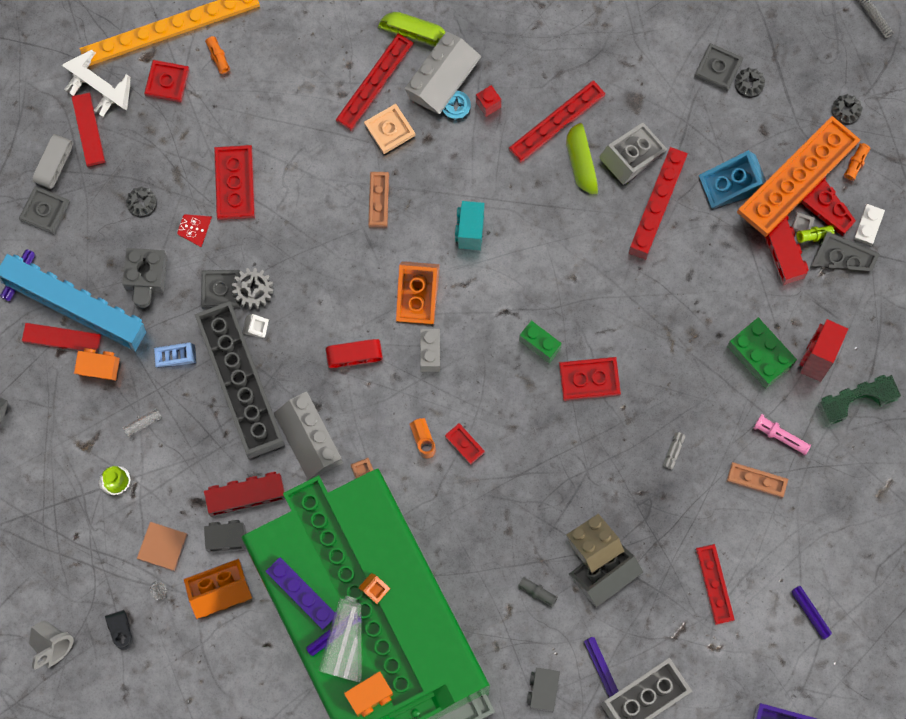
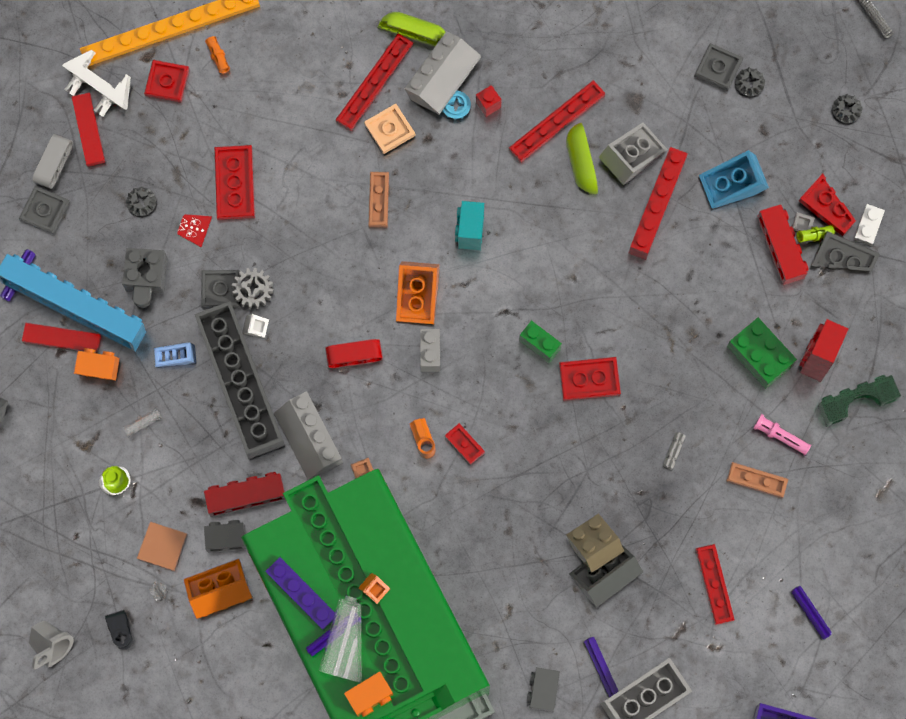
dark grey pin [518,577,558,608] -> none
orange plate [737,116,861,237] -> none
orange pin [843,143,871,181] -> none

